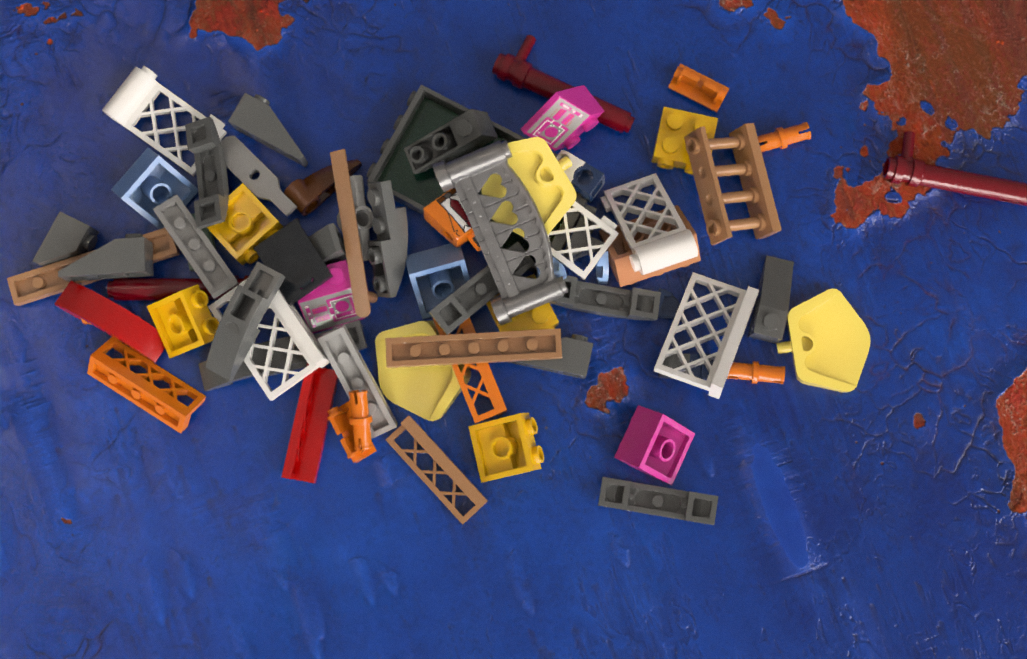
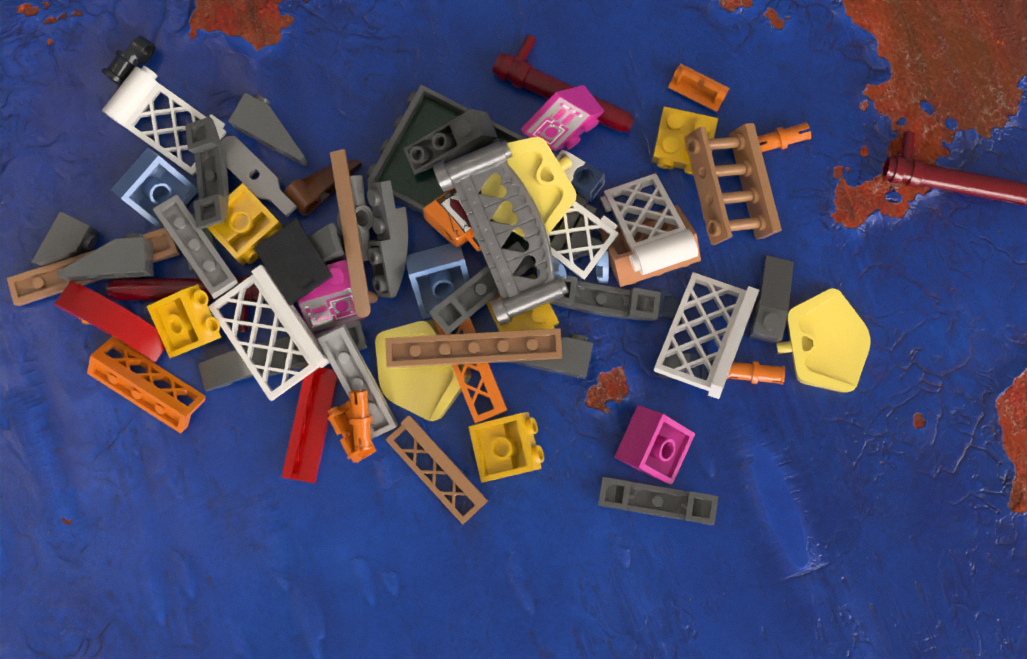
dark grey slope [206,261,285,382] -> none
none -> black connector [101,36,156,86]

